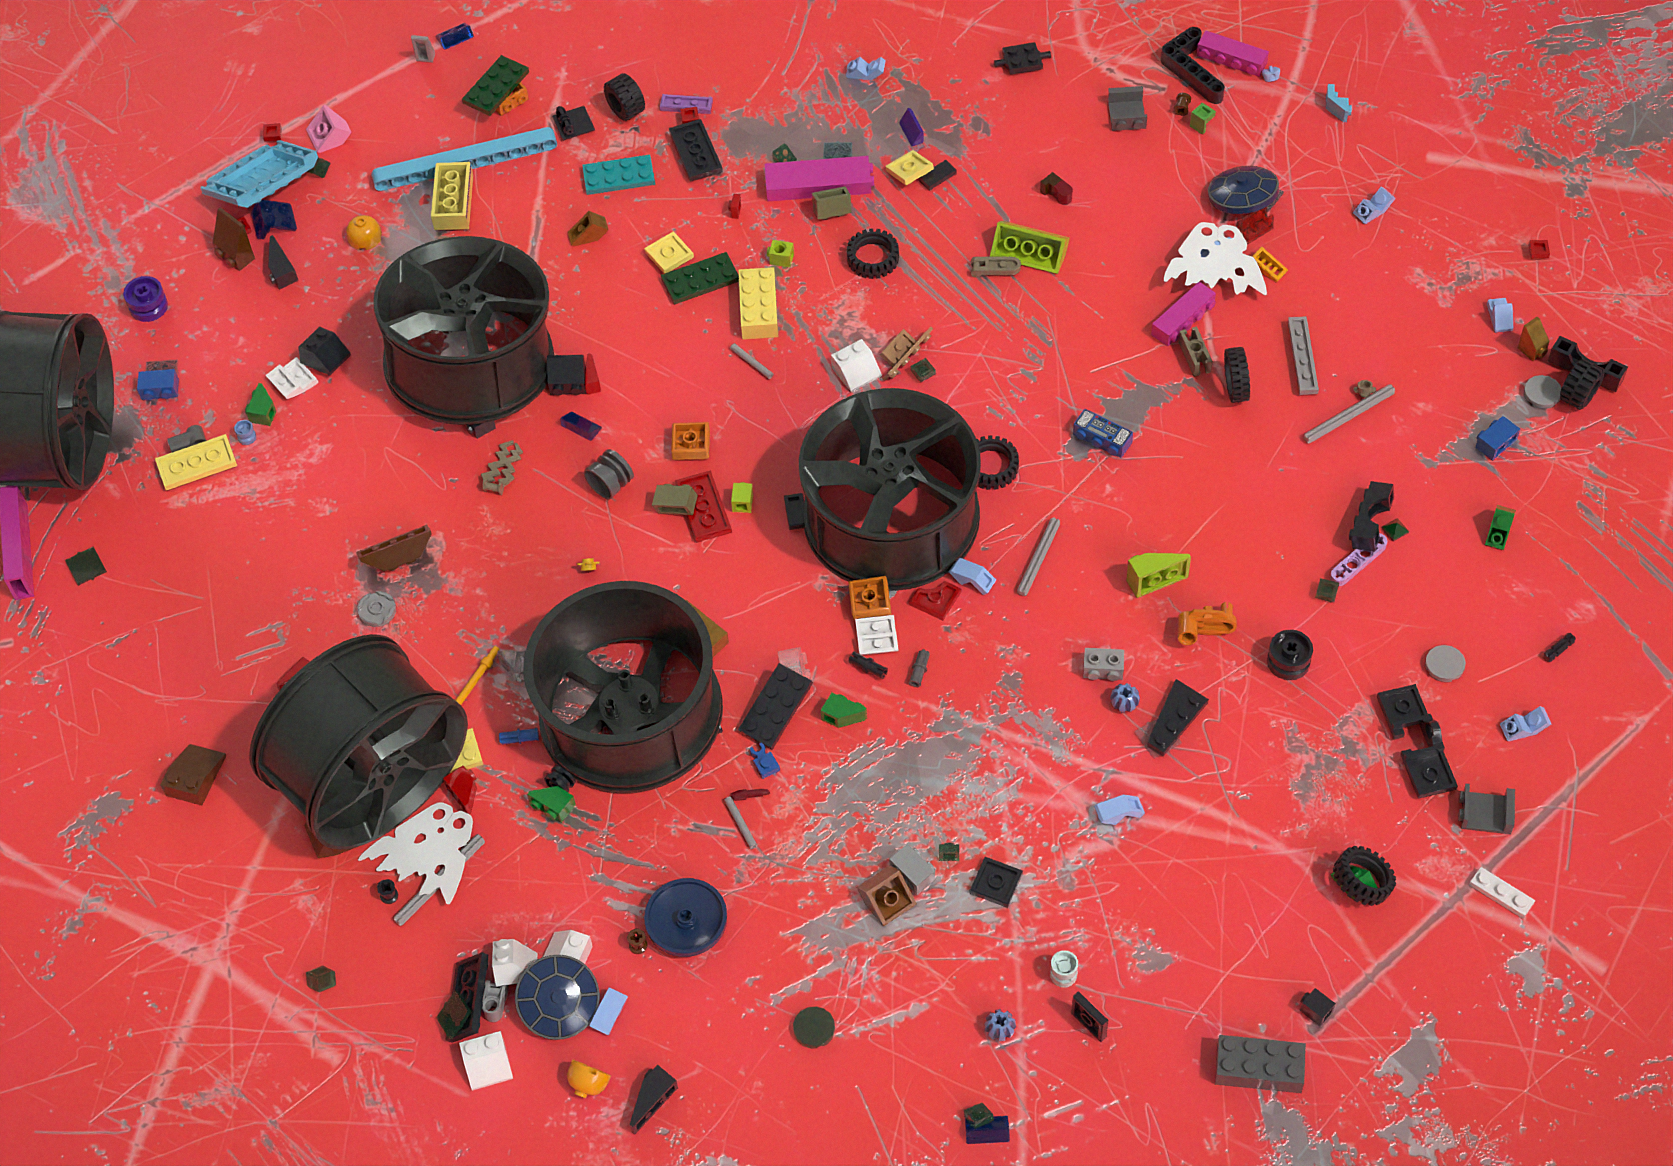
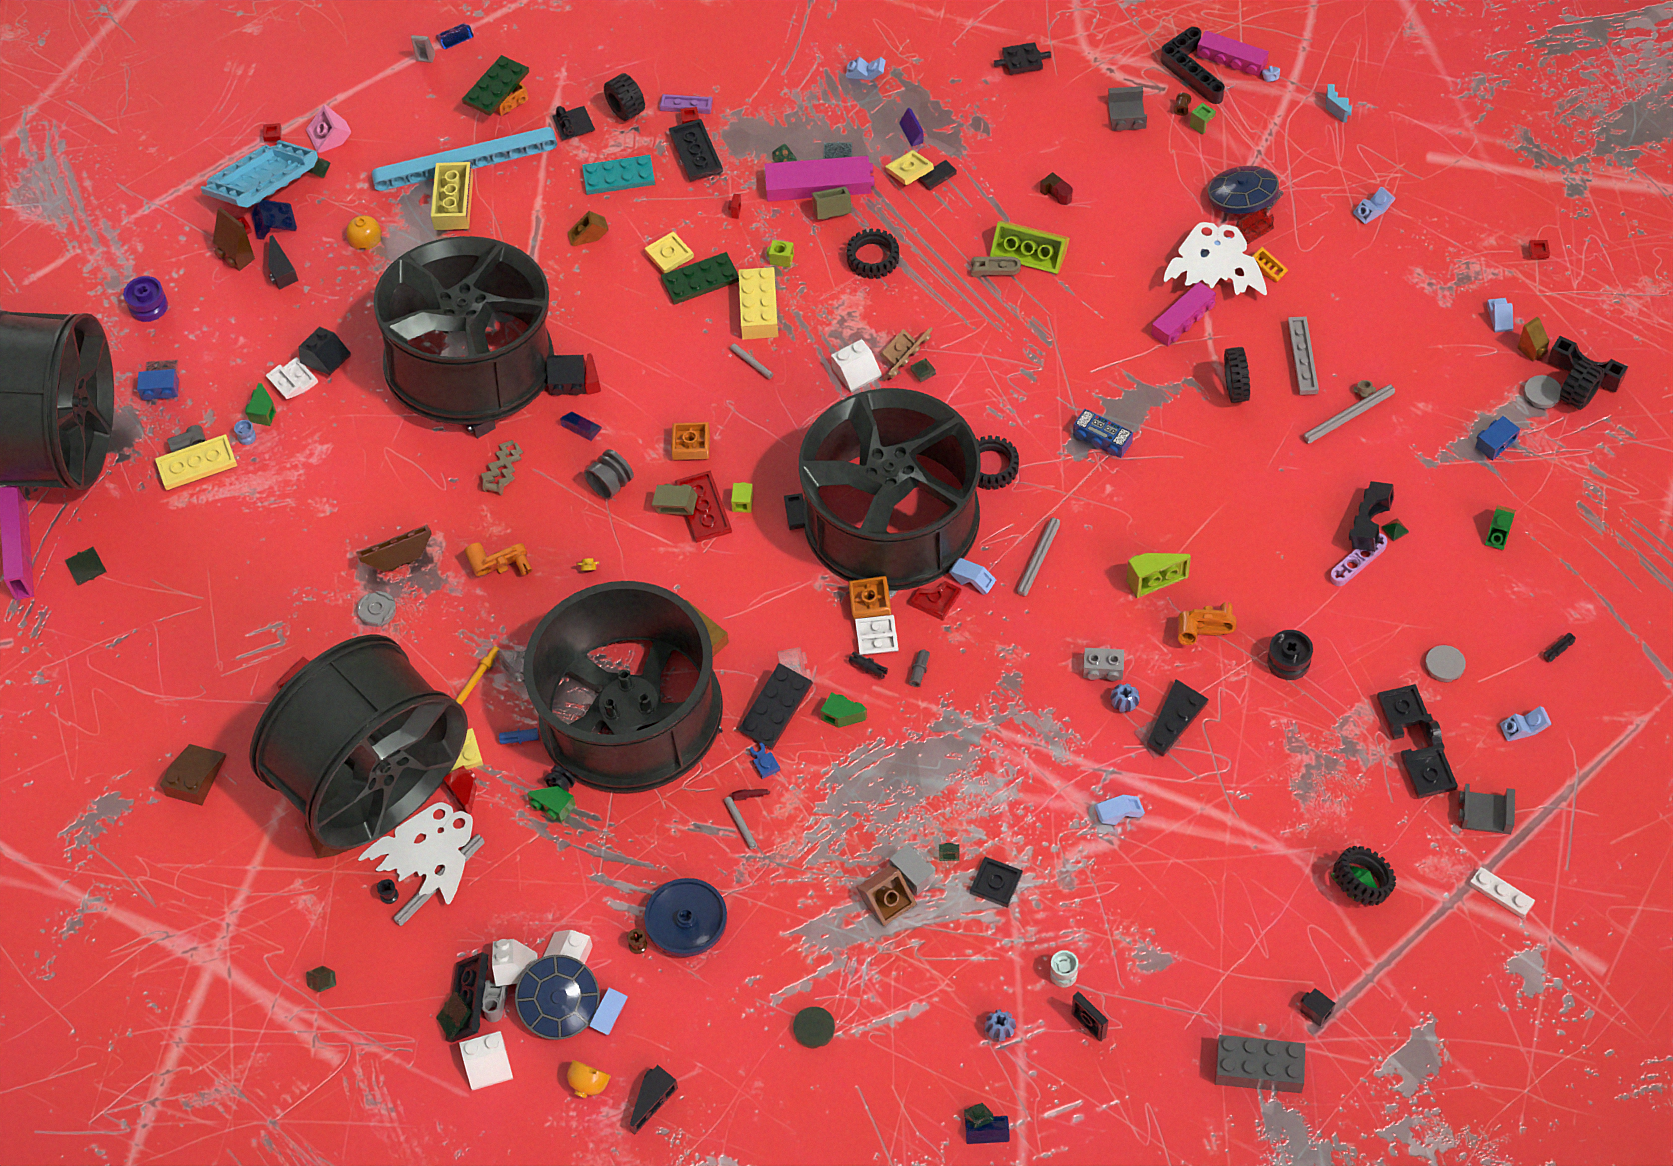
dark tan piece [1178,327,1213,377] -> none
plate [1315,578,1339,603] -> none
none -> orange piece [464,542,533,577]

